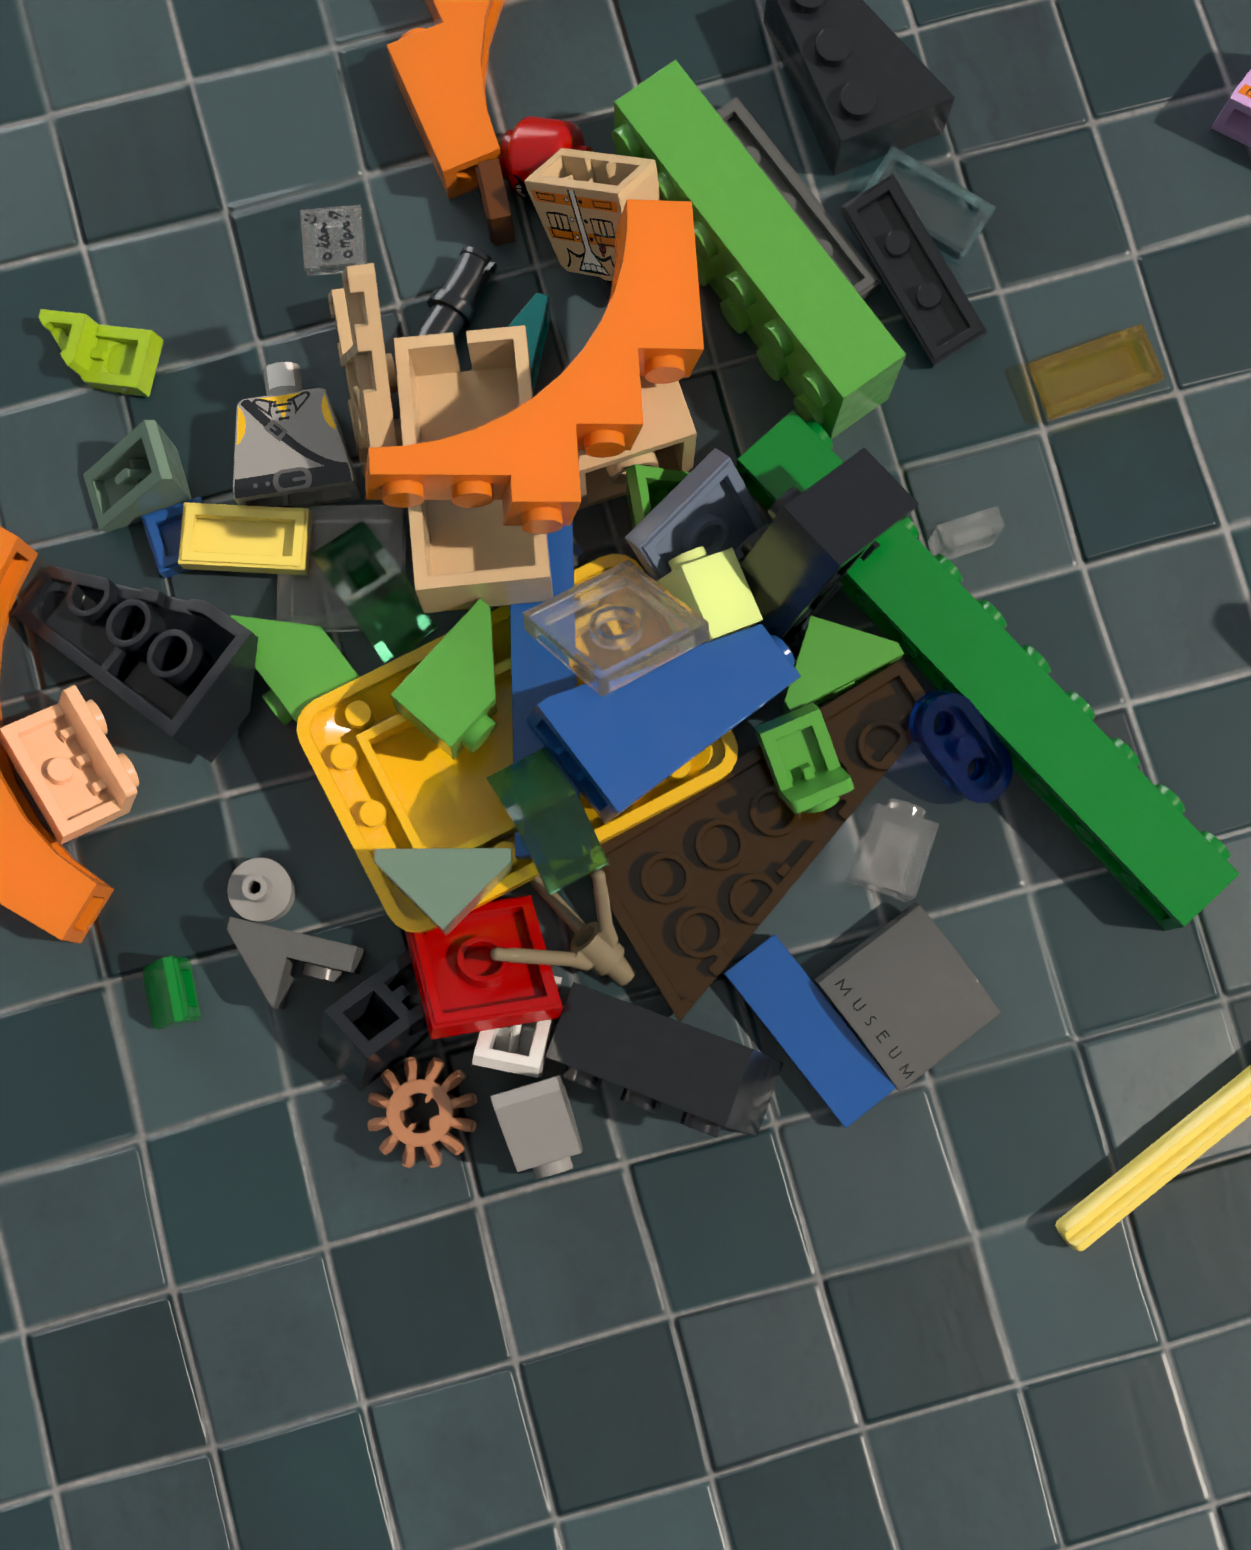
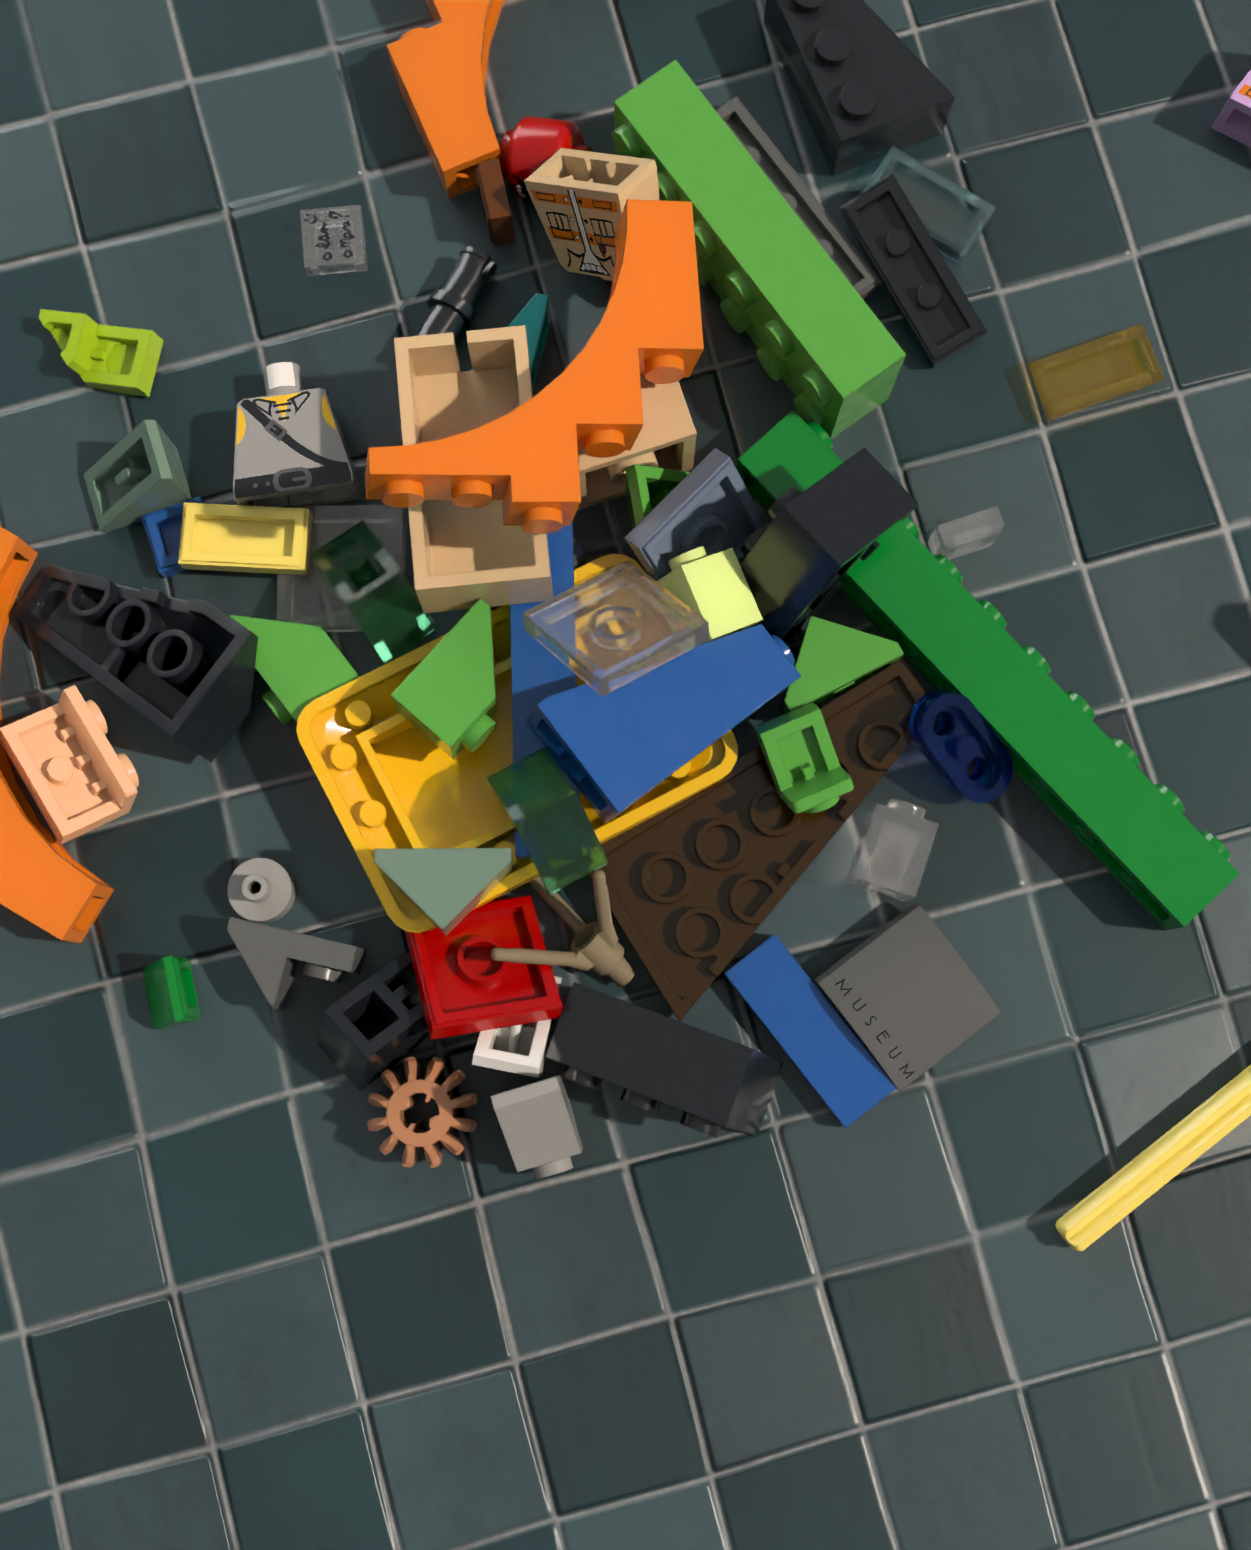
tan wing [328,263,403,477] -> none

